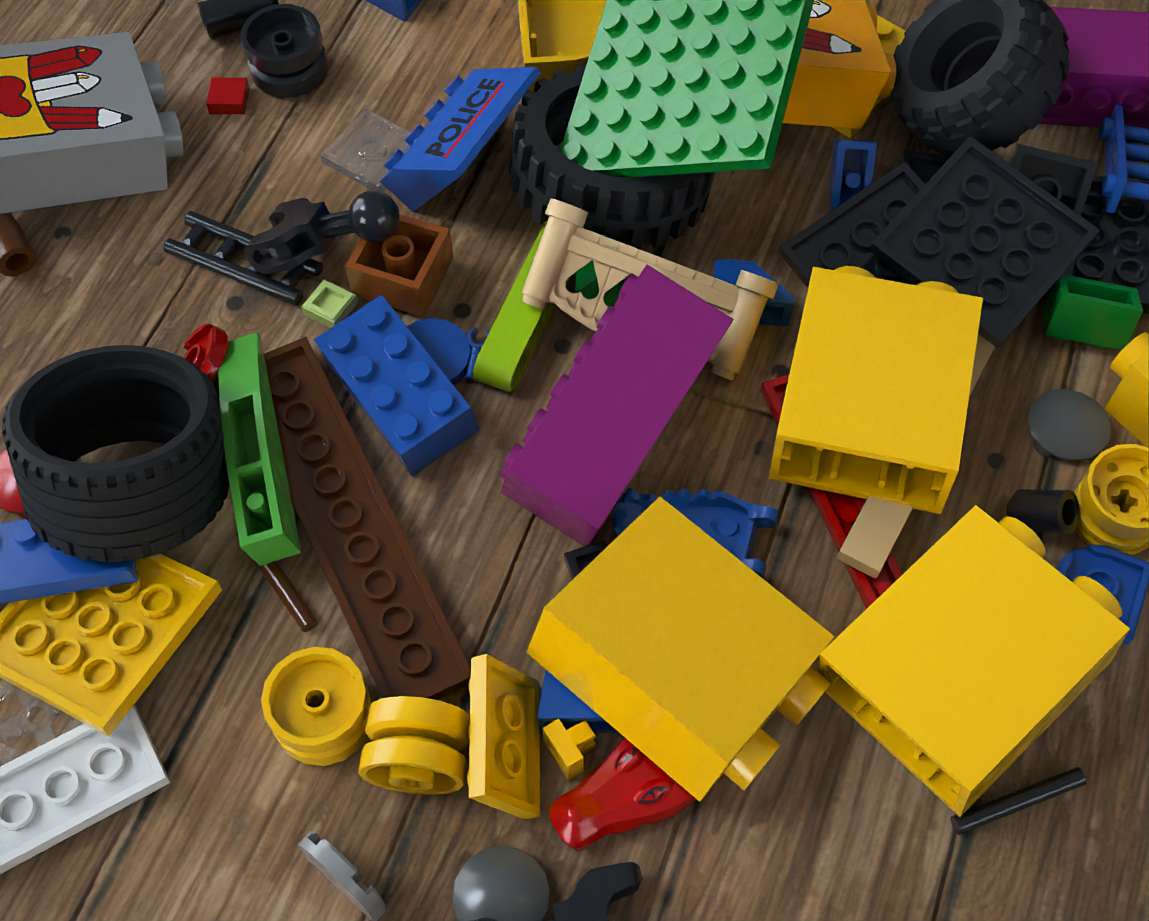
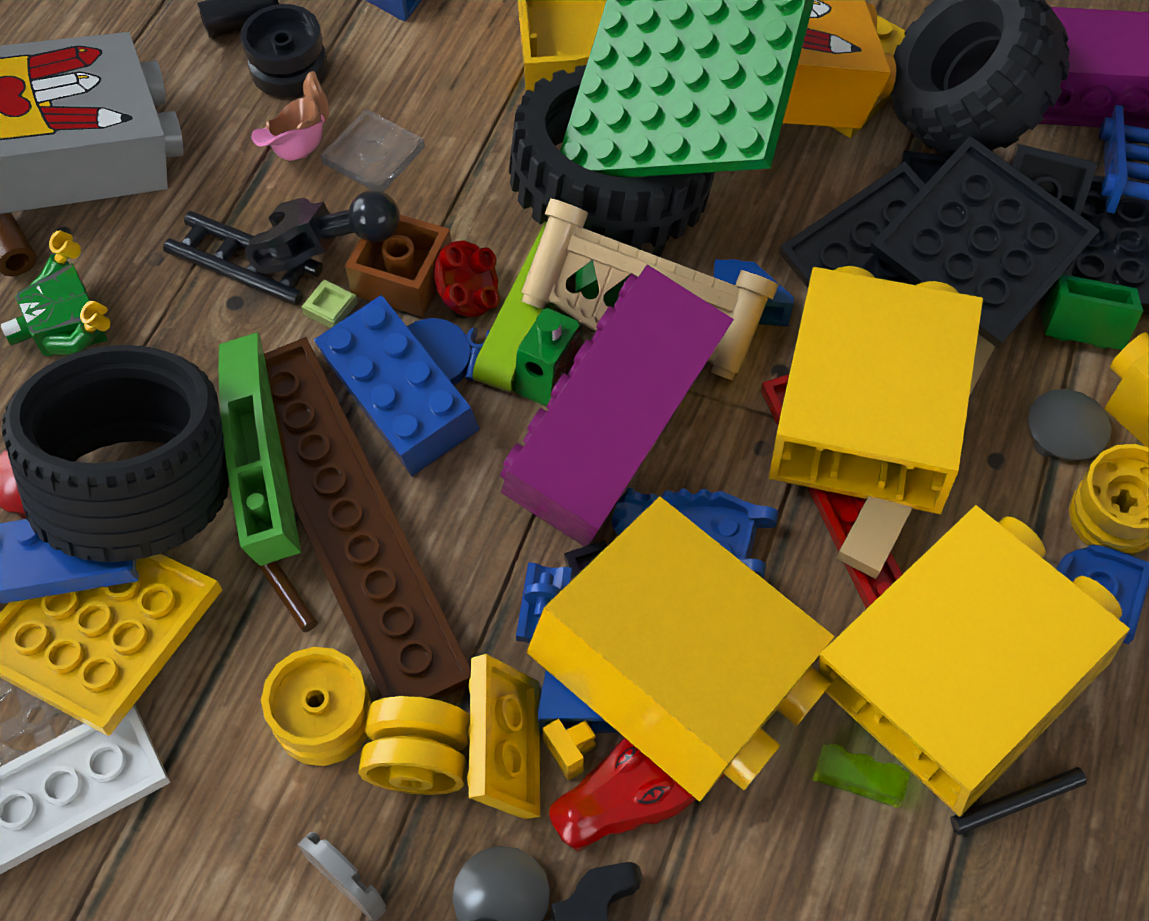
red tile [183,324,228,381] -> none
red tile [206,77,250,114] -> none
blue slope [379,67,541,212] -> none
blue slope [829,138,877,212] -> none
black brick [1006,489,1080,534] -> none
none -> green torso [1,230,110,356]
none -> hair [251,71,329,161]
none -> red dish [434,240,500,317]
none -> green torso [514,308,585,407]
none -> blue hips [516,562,572,644]
none -> clear neon green piece [812,744,910,808]

